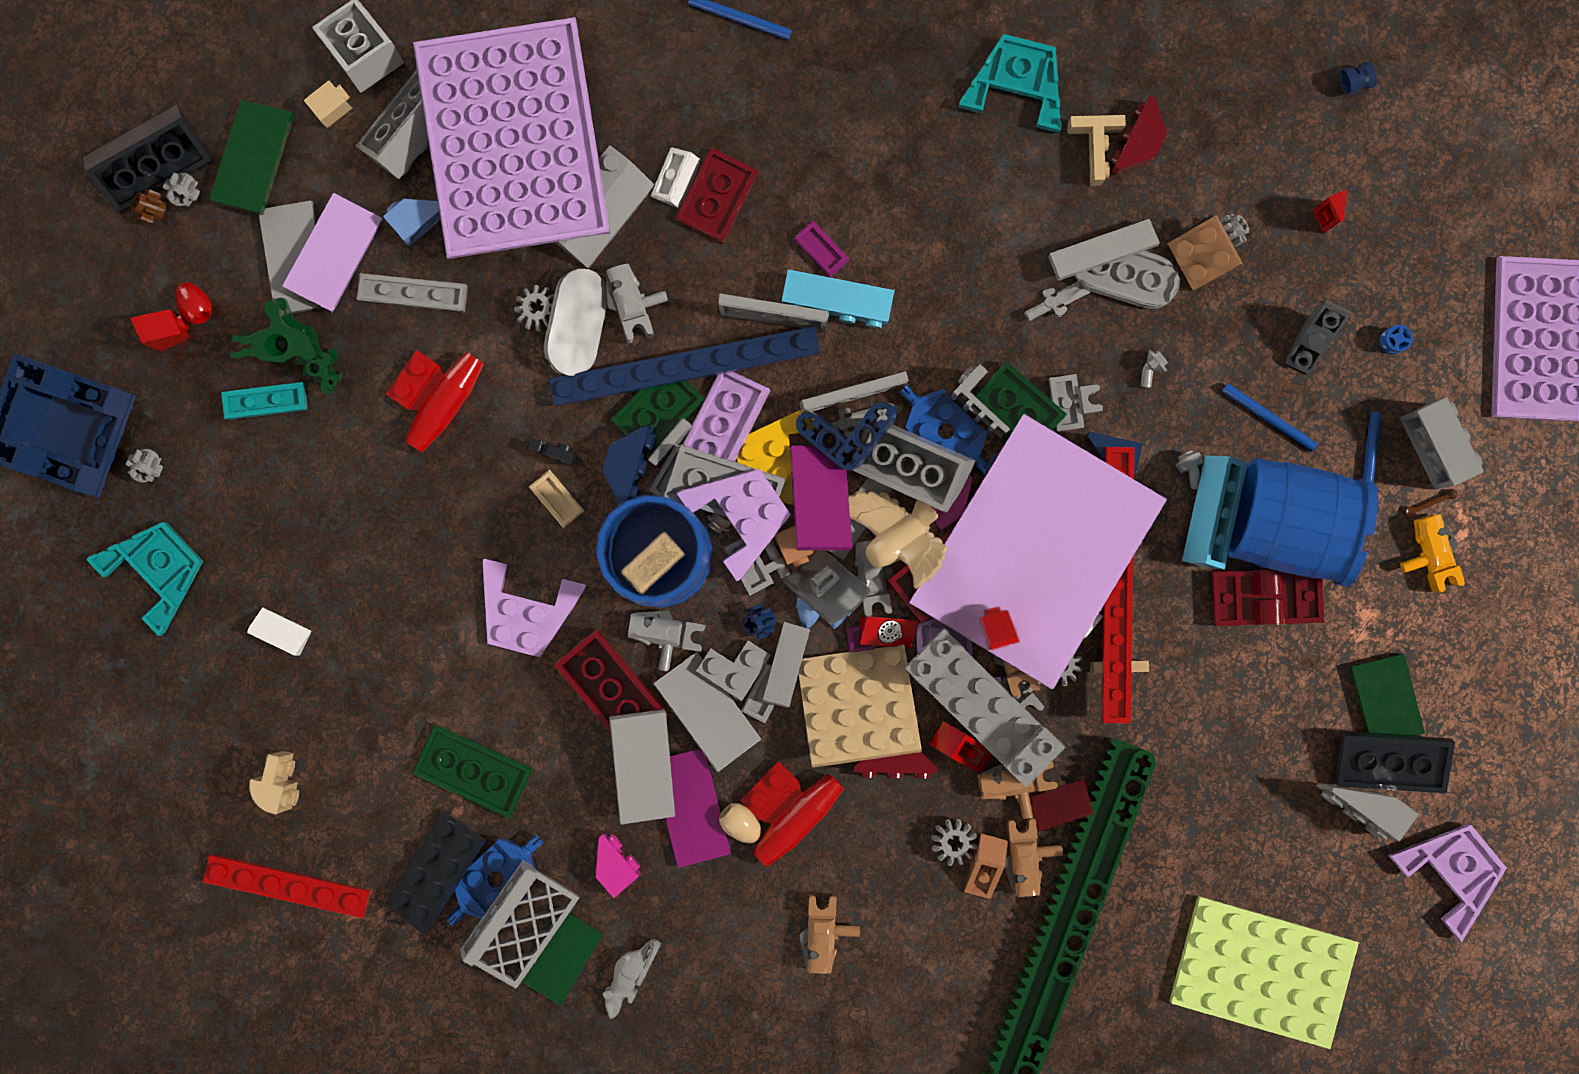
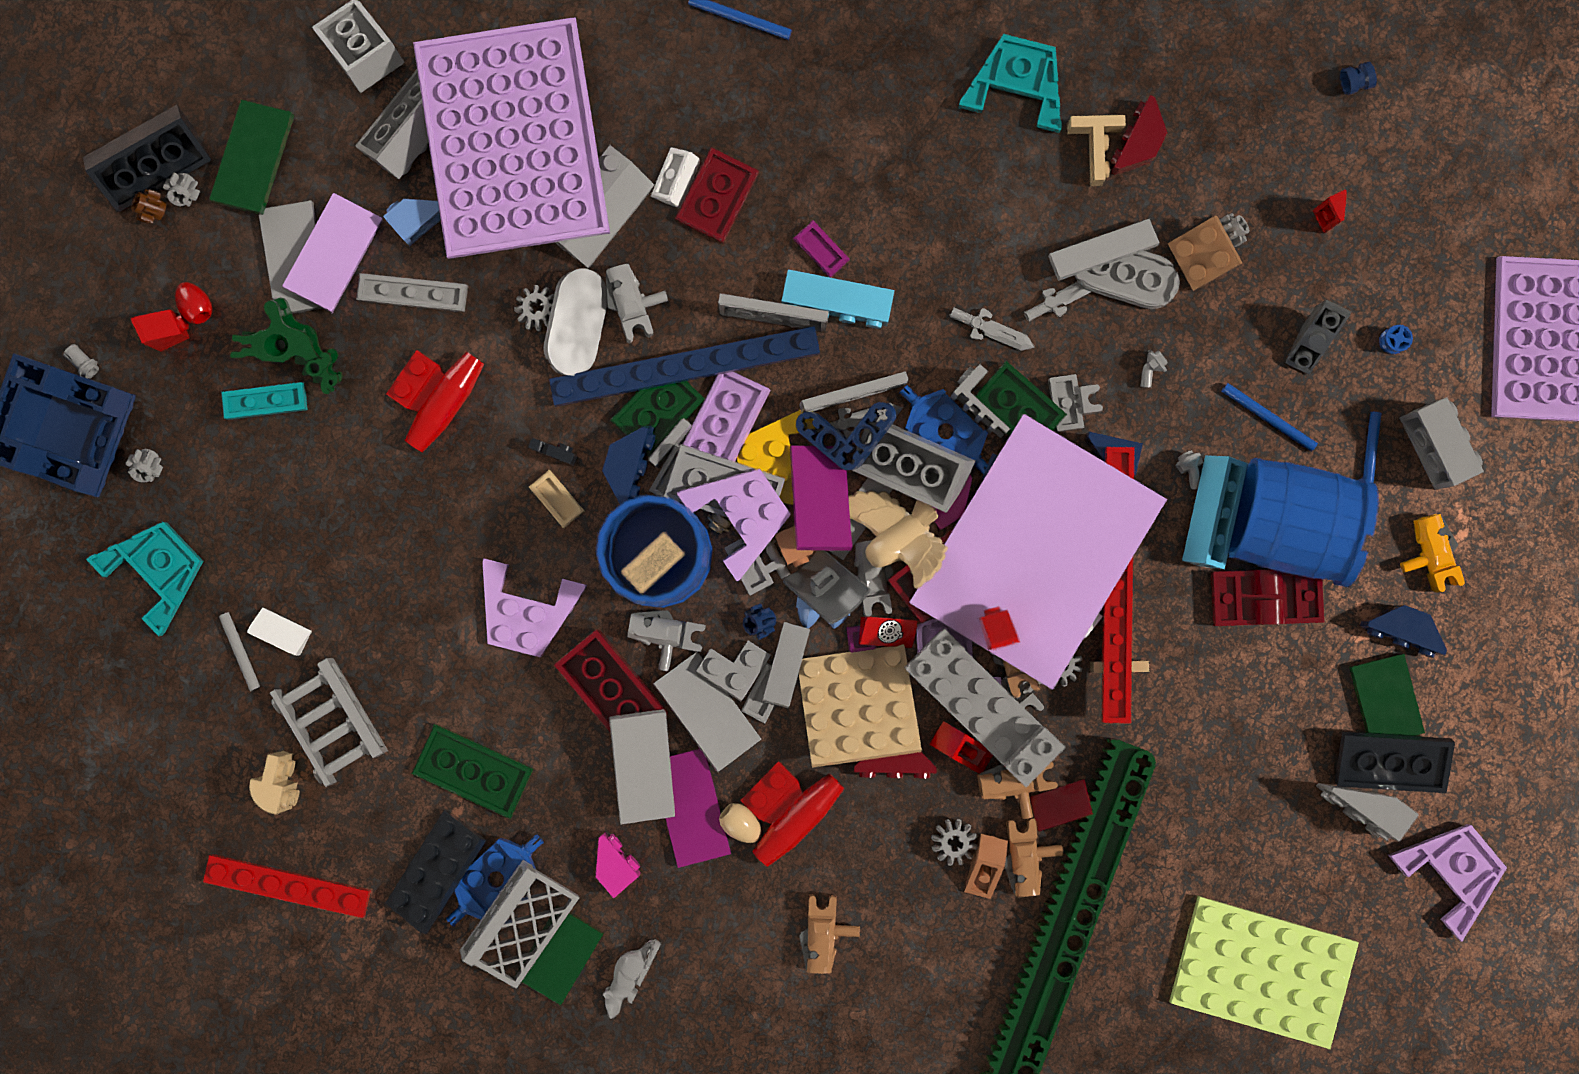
tan brick [304,80,352,128] -> none
reddish brown hinge [1404,489,1458,517] -> none
none -> light grey pin [63,344,99,378]
none -> light grey bar [219,612,260,691]
none -> light grey fence [270,658,388,787]
none -> light grey sword [950,307,1035,351]
none -> dark blue slope [1360,605,1447,658]

